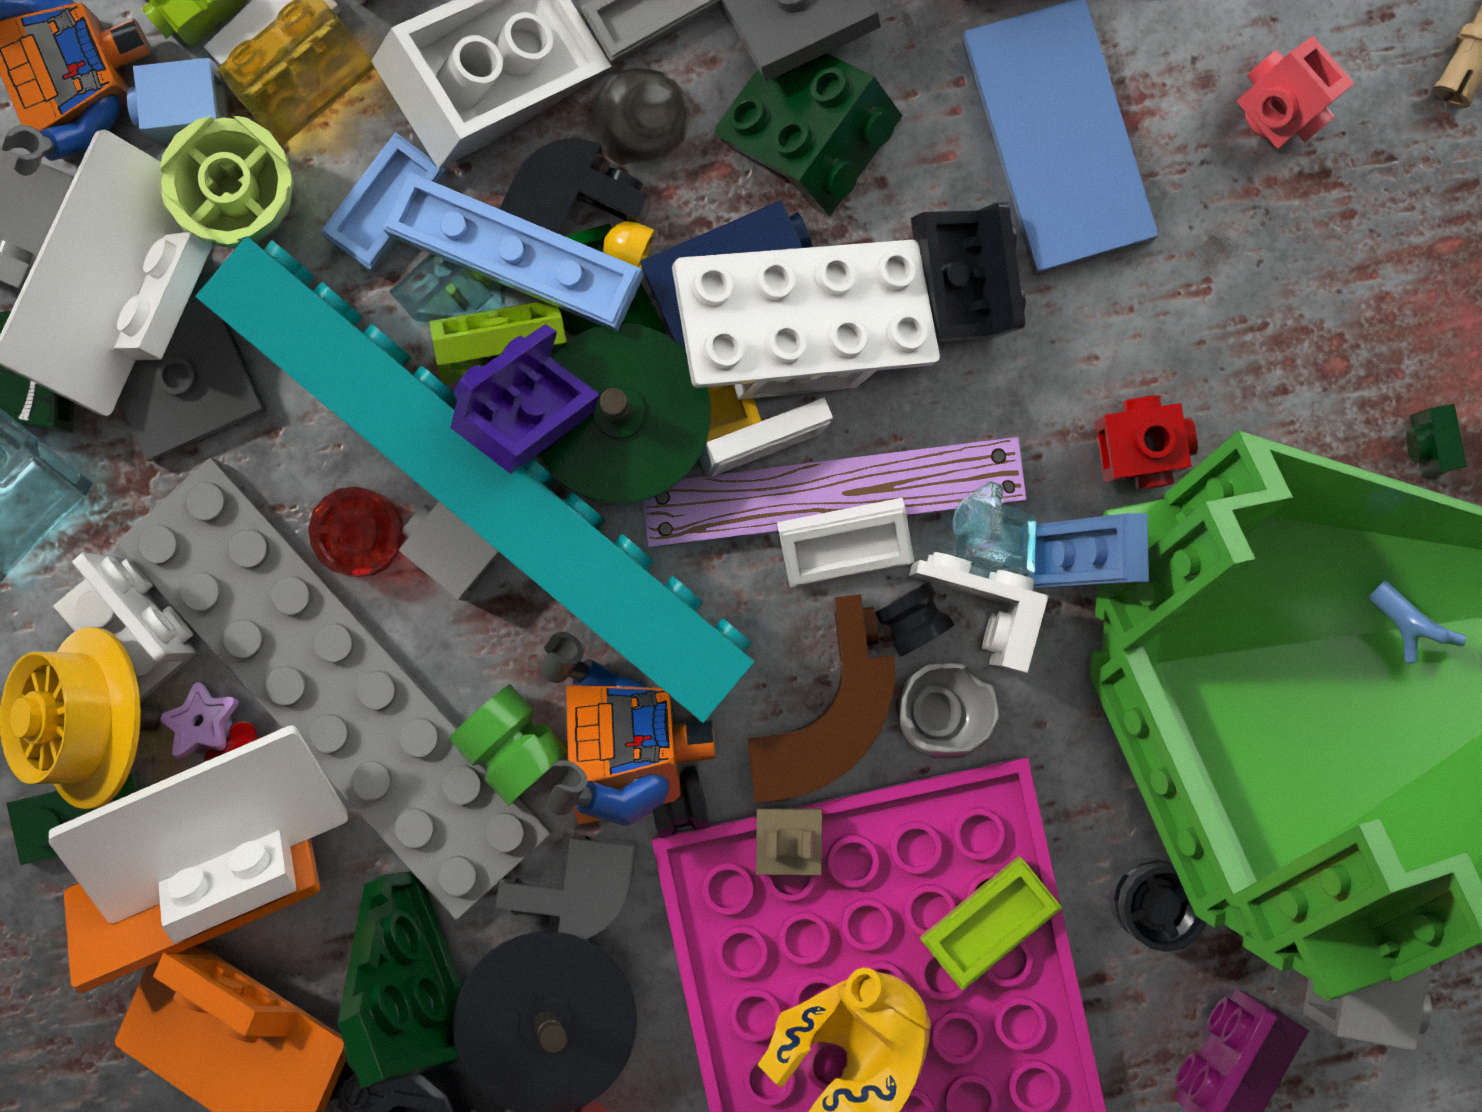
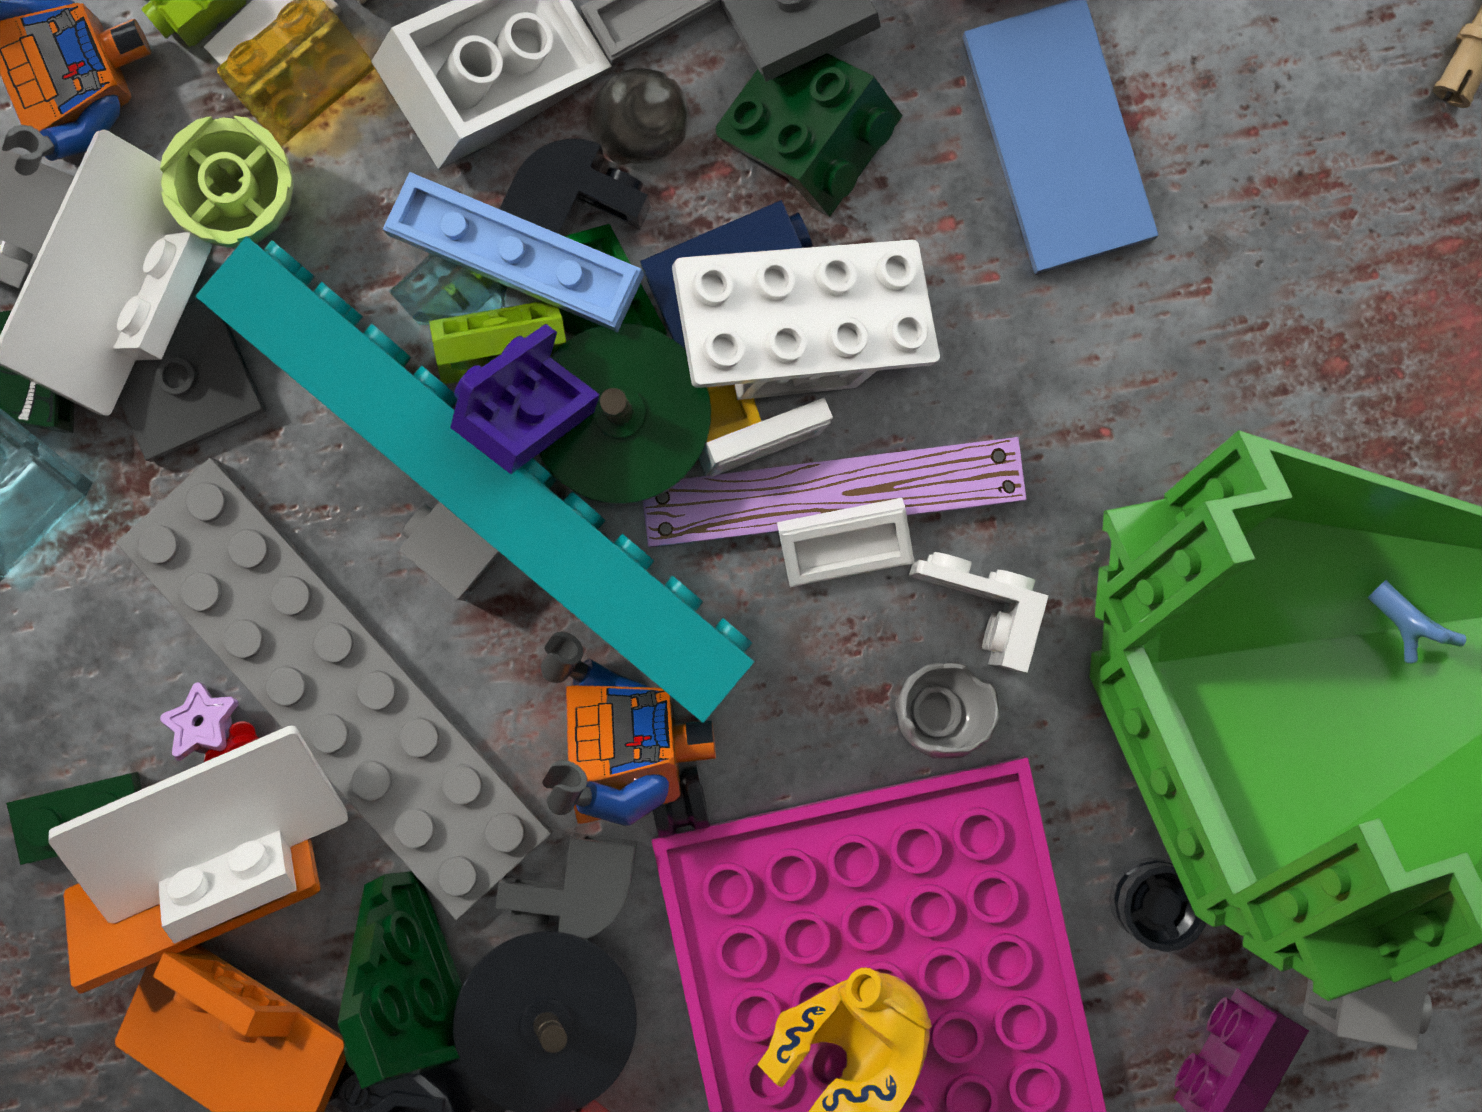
yellow piece [0,627,161,809] -> none
white bracket [53,552,199,702] -> none
light blue brick [127,58,229,144] -> none
clear red wheel [308,486,406,578] -> none
light blue tile [320,132,449,273] -> none
bright green wheel [448,684,568,806] -> none
yellow hinge [603,221,655,269] -> none
reddish brown arch [747,594,895,803] -> none
dark tan tile [756,807,822,875] -> none
black wheel [875,581,955,657] -> none
black bracket [910,202,1026,342] -> none
lime tile [919,855,1062,991] -> none
clear light blue bracket [952,481,1036,577] -> none
medium blue tile [1029,513,1149,588] -> none
red brick [1094,395,1198,490] -> none
coral brick [1236,35,1355,149] -> none
dark green plate [1406,404,1467,476] -> none

